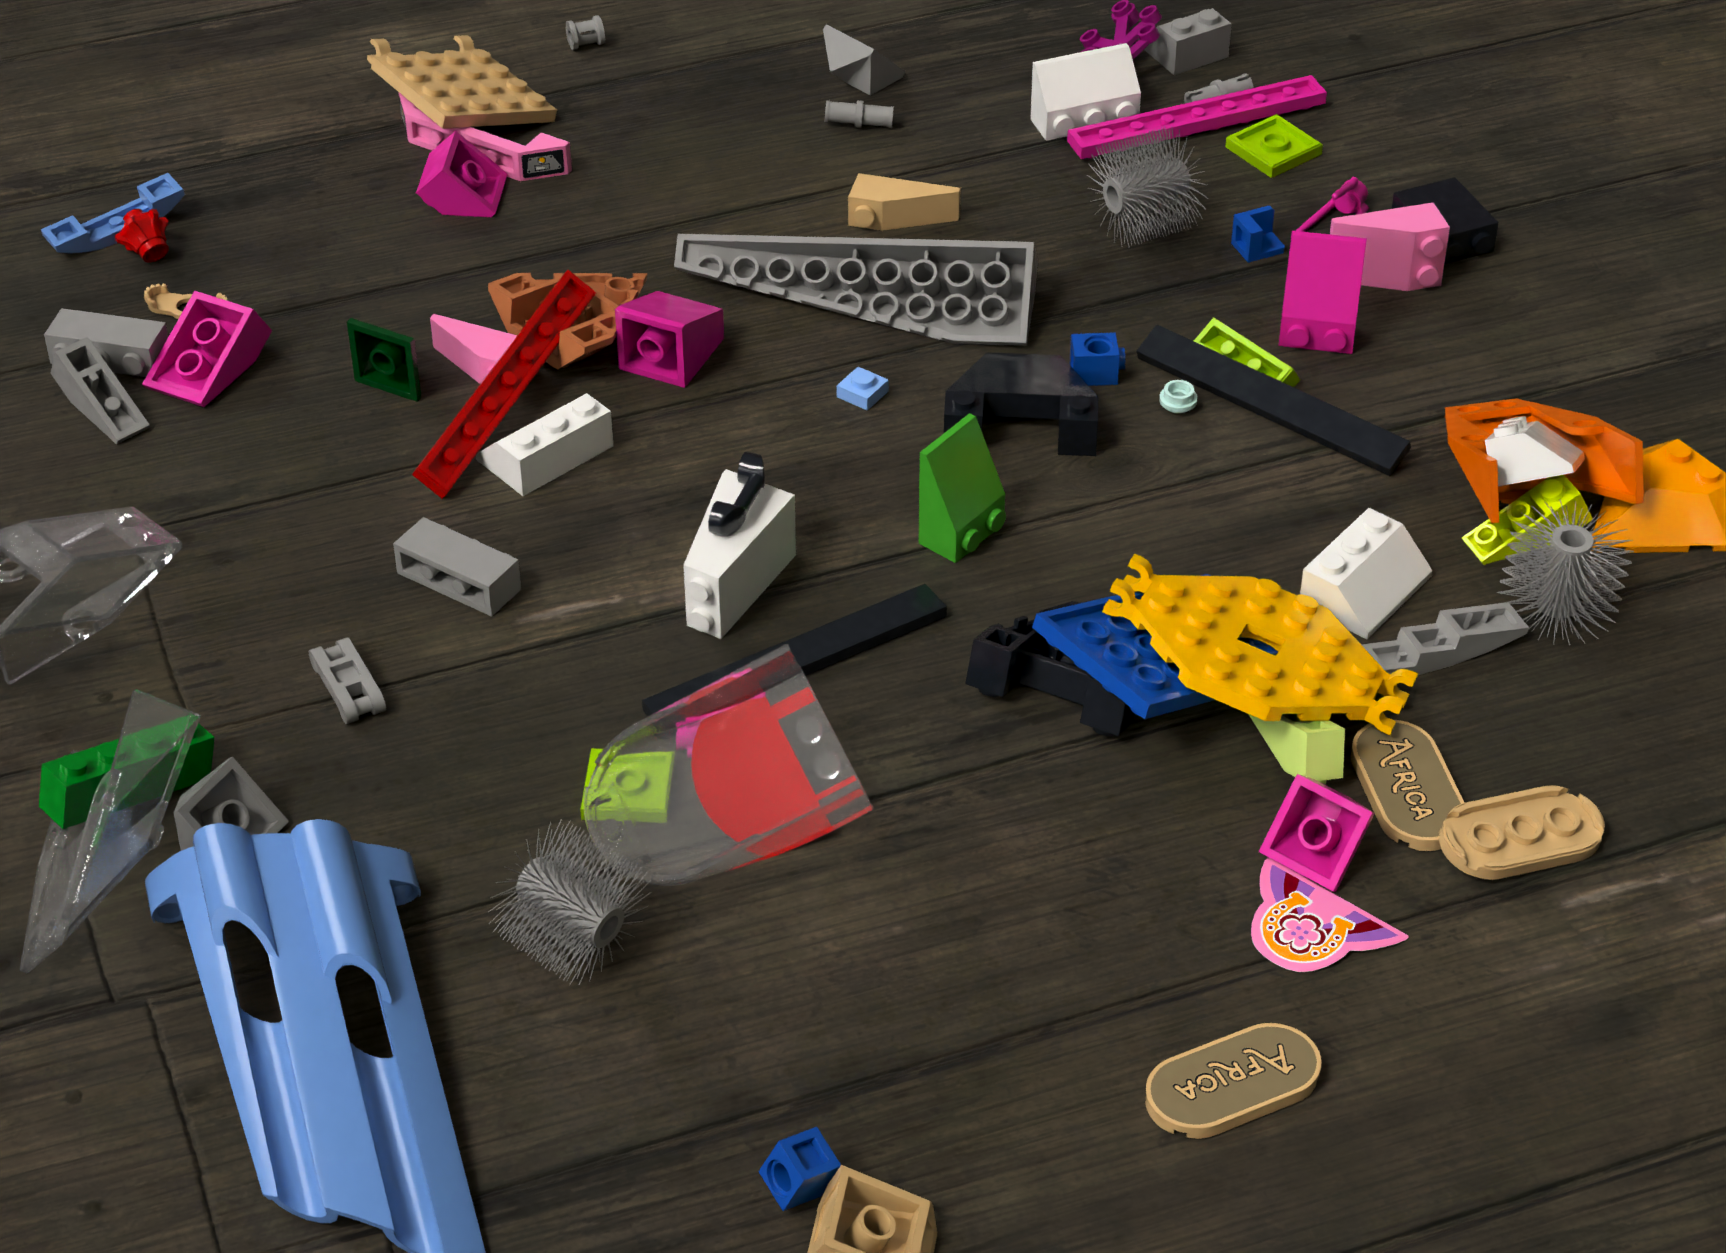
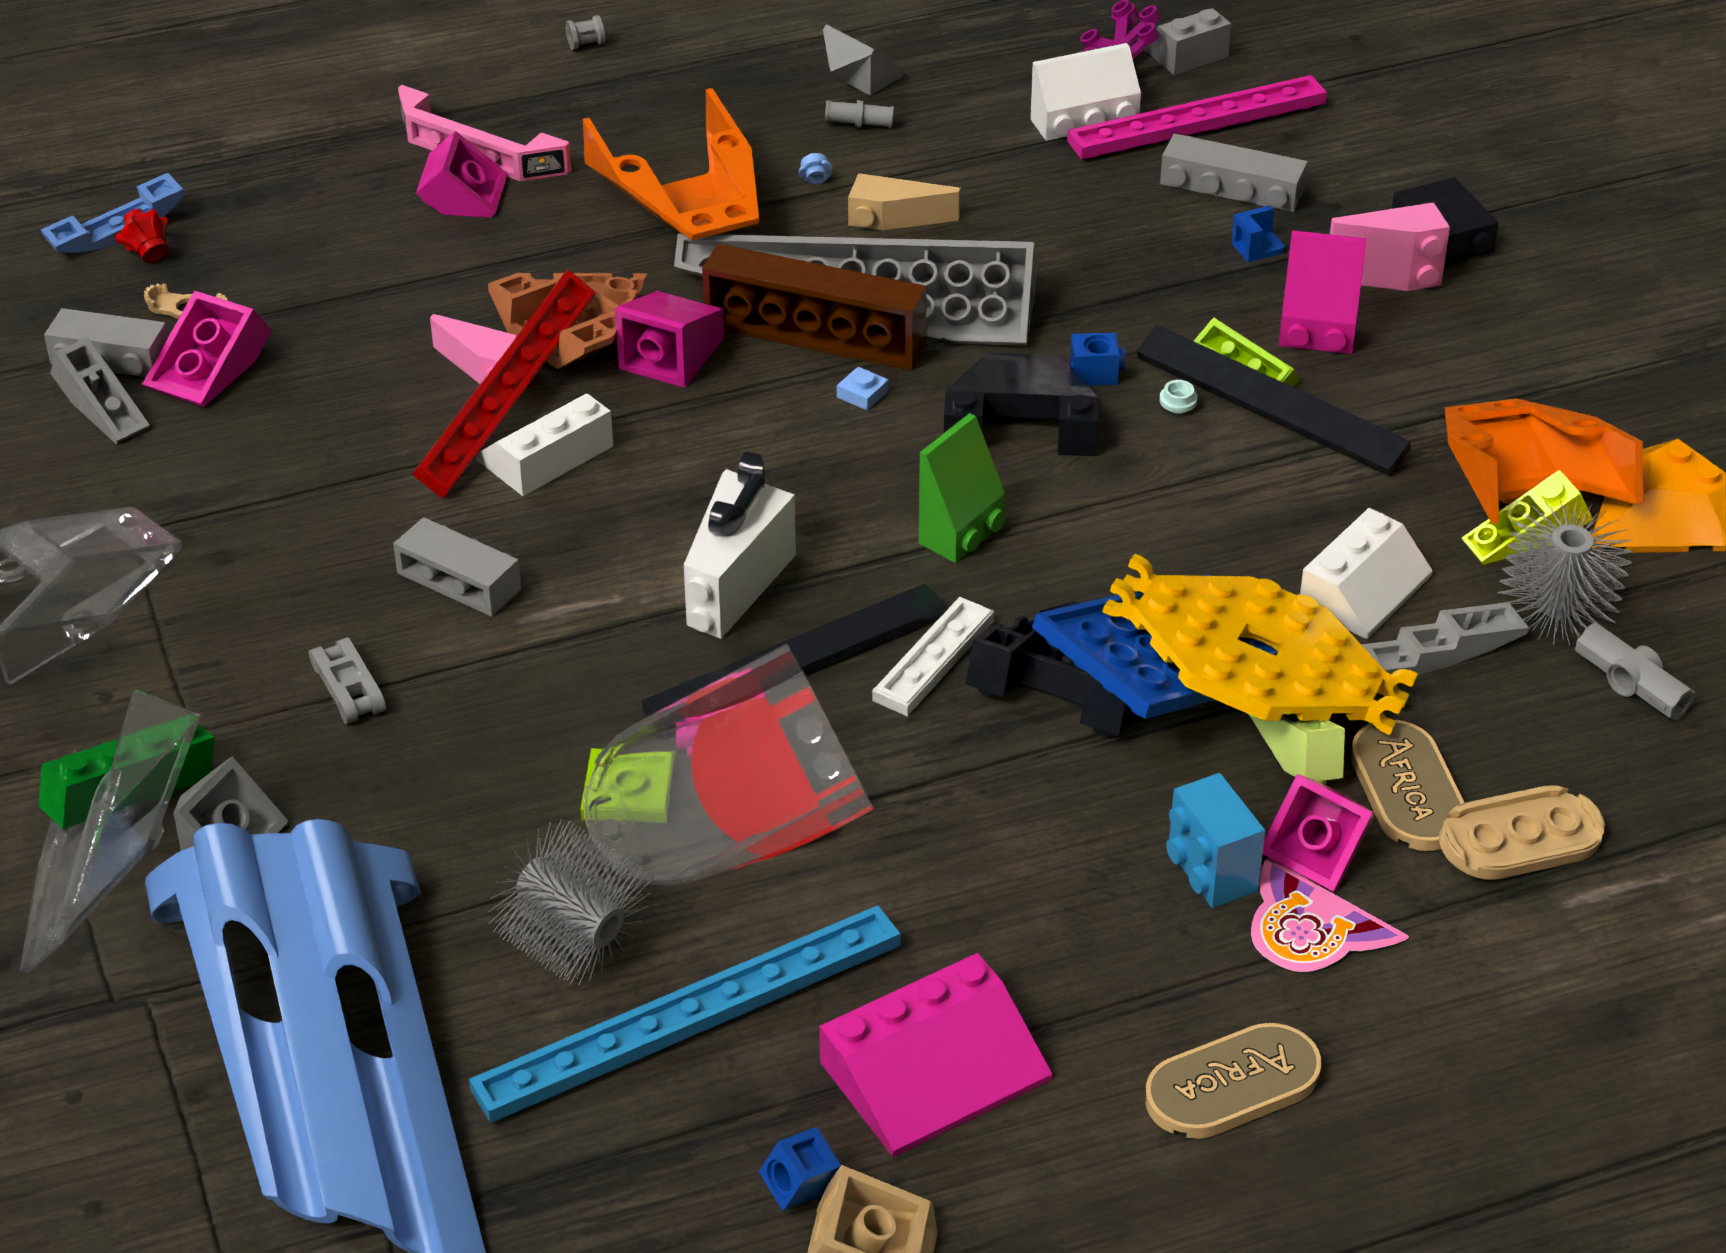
dark green slope [347,318,422,402] -> none
tan plate [367,35,557,129] -> none
light grey piece [1087,126,1208,246] -> none
light grey pin [1184,73,1254,103] -> none
lime tile [1225,114,1323,178] -> none
dark pink plant [1296,177,1369,232] -> none
white slope [1485,416,1585,486] -> none
none -> dark azure plate [469,905,901,1123]
none -> orange windscreen [583,88,759,241]
none -> reddish brown brick [702,243,927,371]
none -> light blue plate [799,153,832,185]
none -> dark pink slope [819,953,1053,1157]
none -> white tile [872,597,994,717]
none -> light grey brick [1160,133,1308,212]
none -> dark azure brick [1166,773,1265,908]
none -> light grey piece [1575,622,1696,721]

